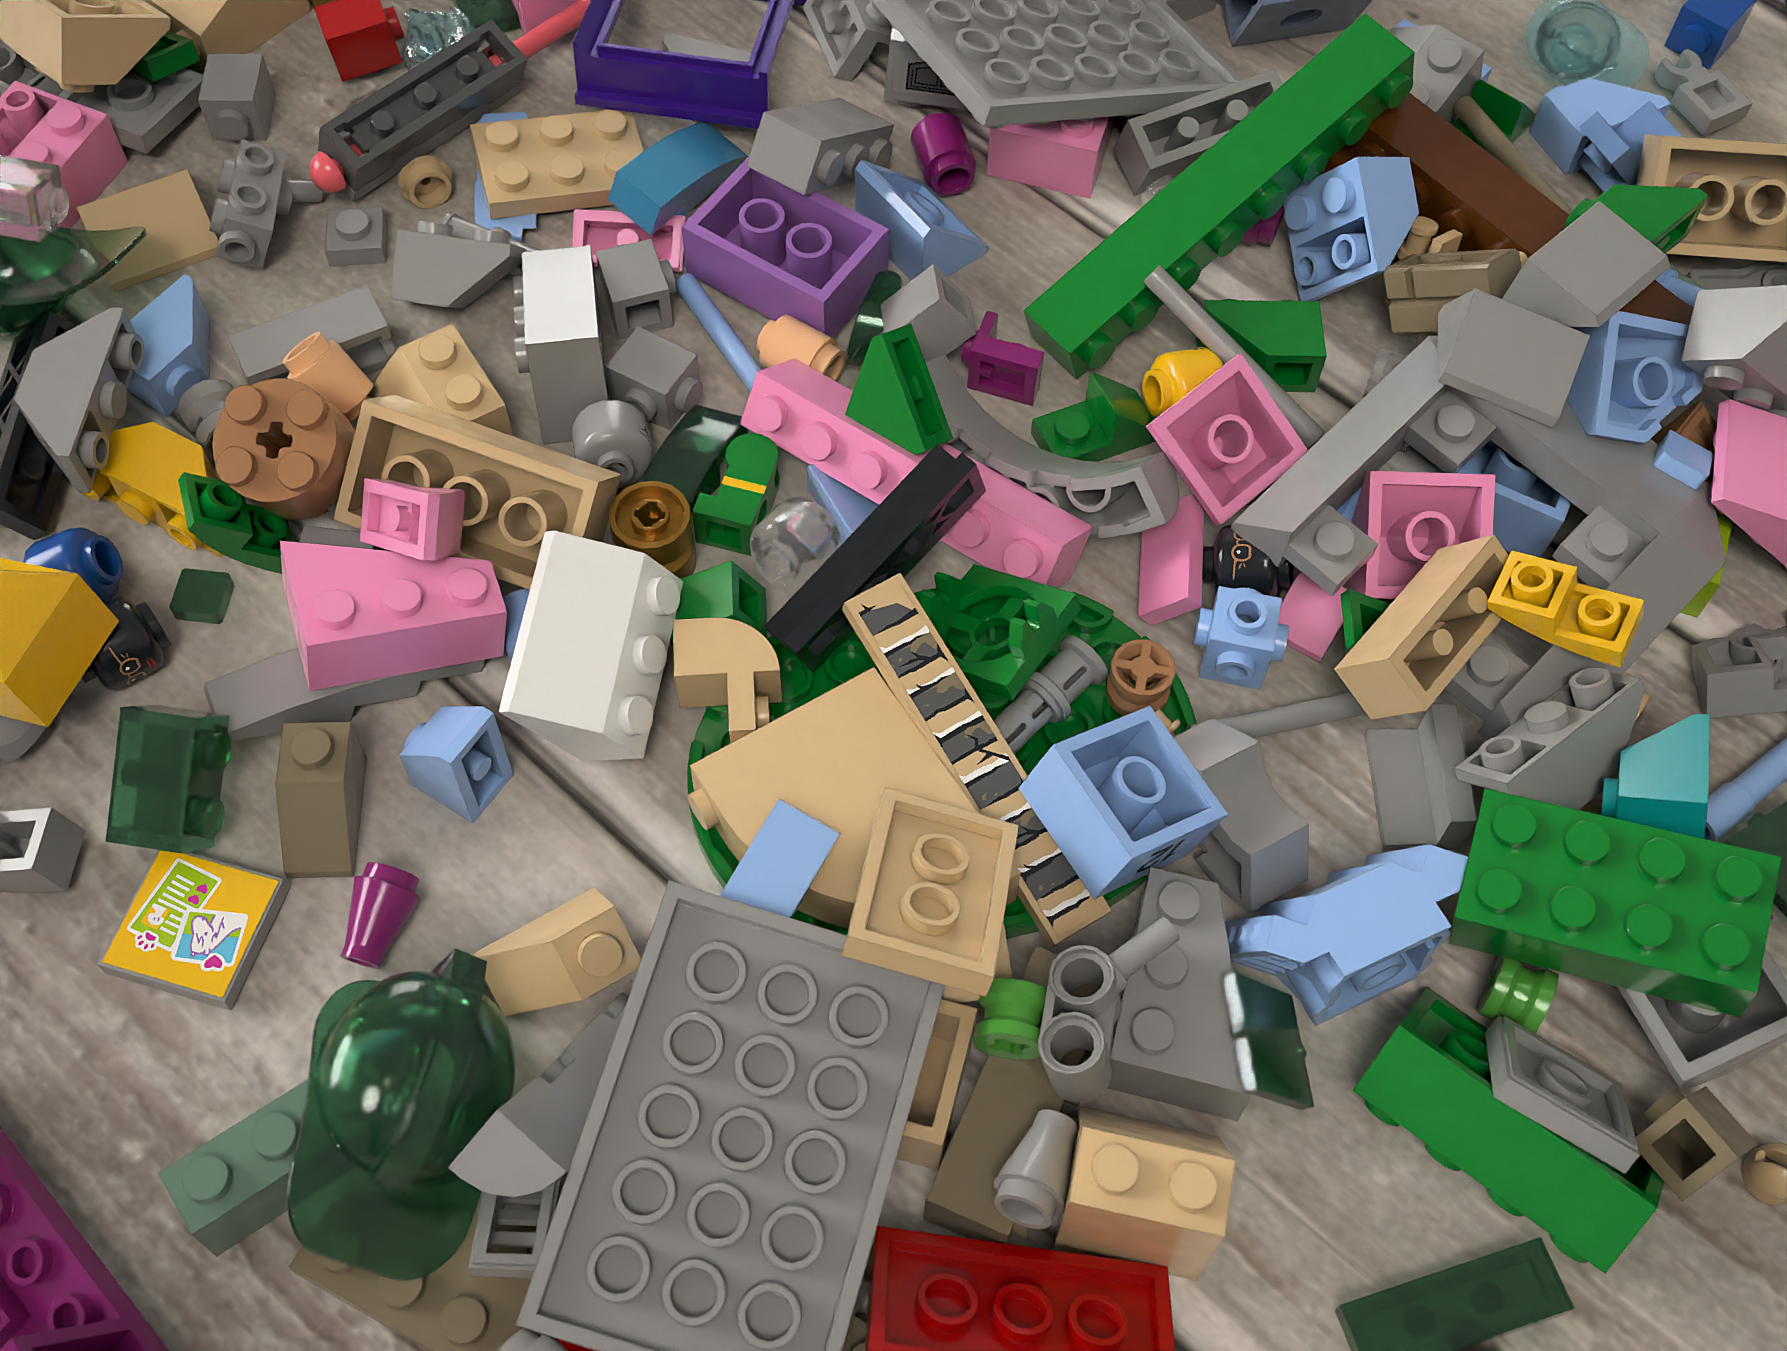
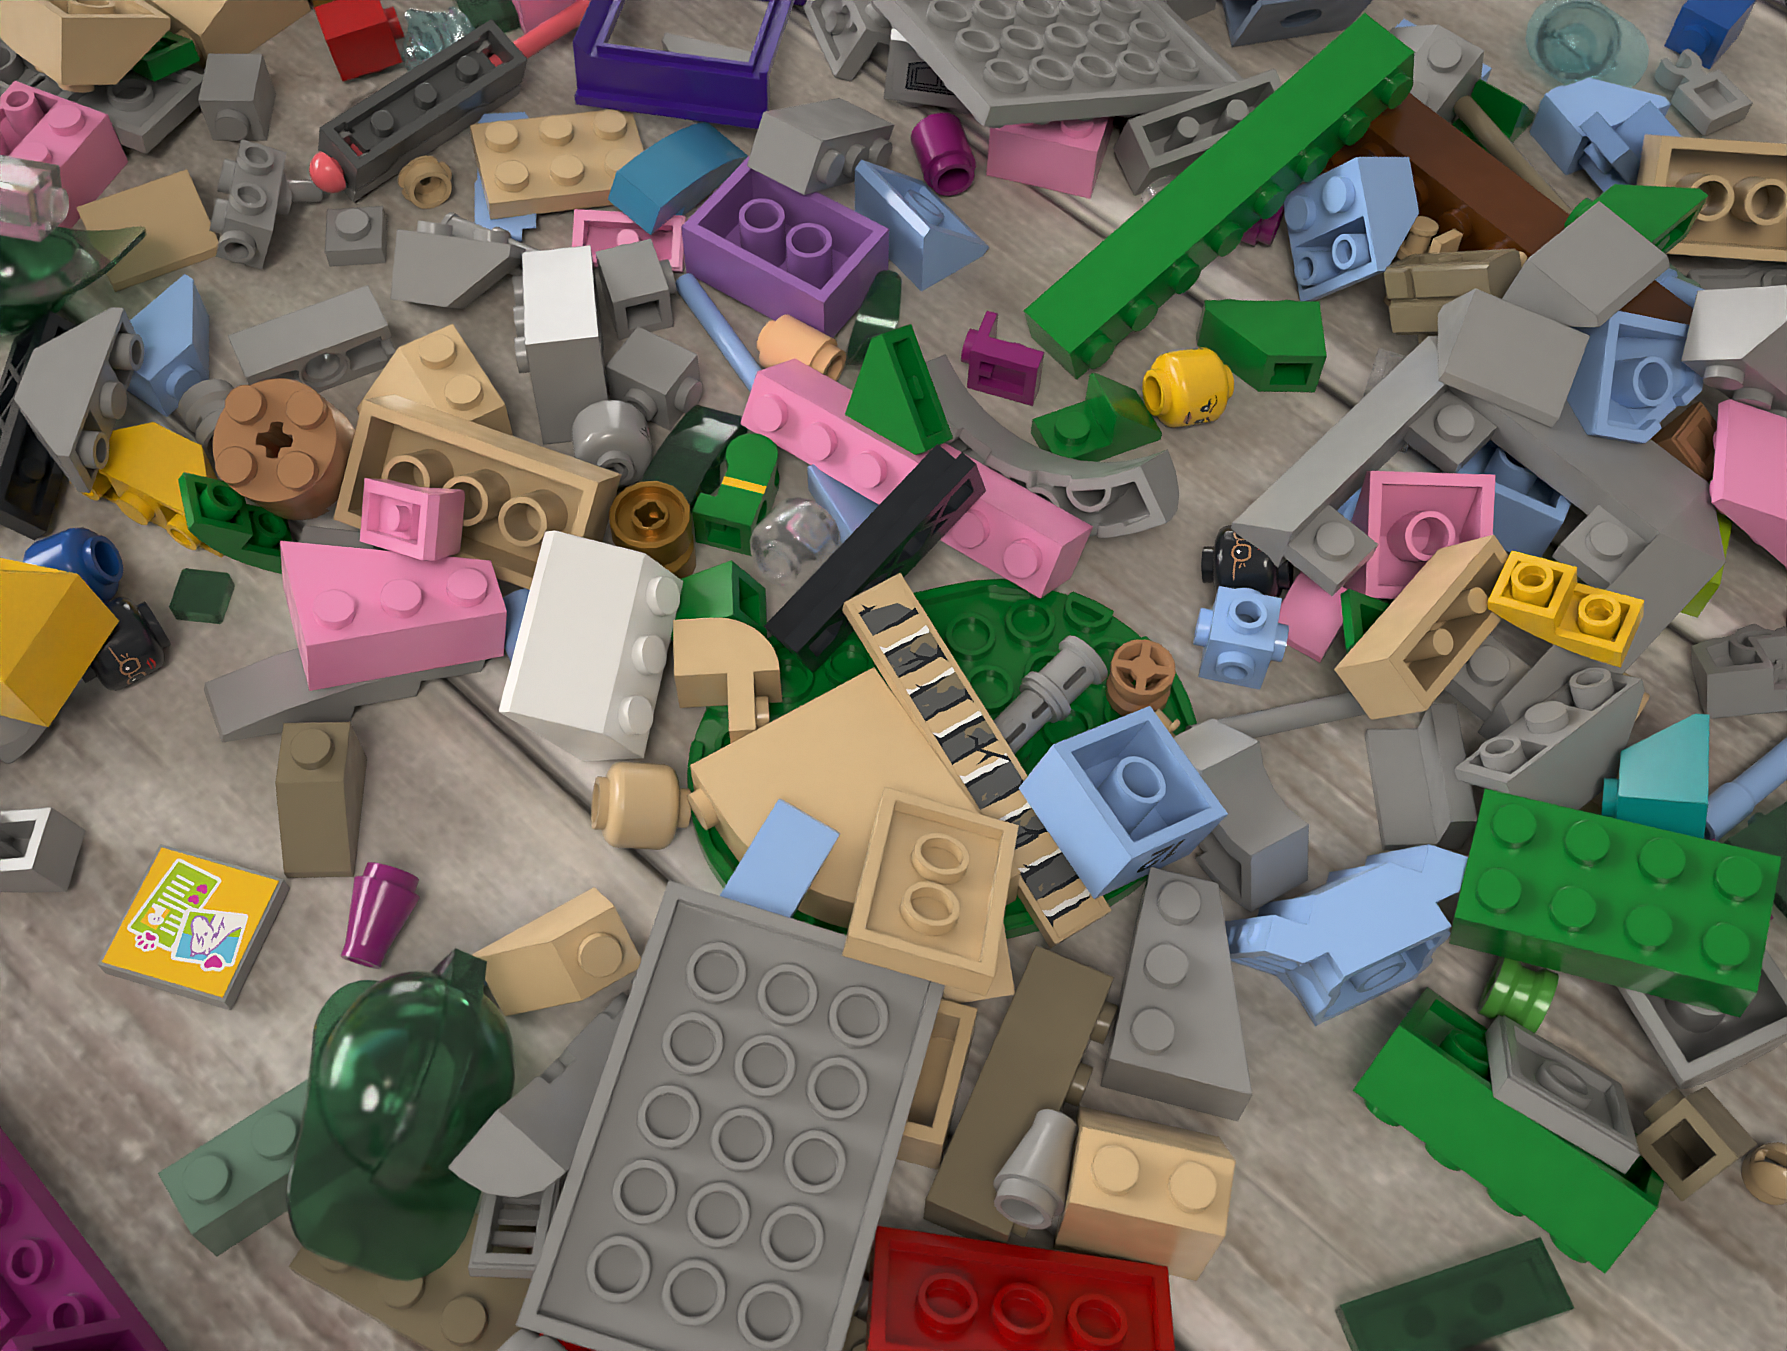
clear green brick [105,705,232,854] -> none
light nougat brick [282,332,373,421] -> none
light blue slope [399,706,514,823] -> none
light grey brick [880,264,976,362] -> none
green piece [919,564,1081,701] -> none
bright green wheel [973,978,1047,1060] -> none
light grey beam [1038,916,1180,1103] -> none
bright pink tile [1138,494,1204,626] -> none
light grey bar [1143,265,1325,448] -> none
bright pink slope [1146,353,1308,526] -> none
clear green piece [1223,972,1314,1110] -> none
light blue piece [1653,430,1713,490] -> none
none -> tan head [591,761,691,850]

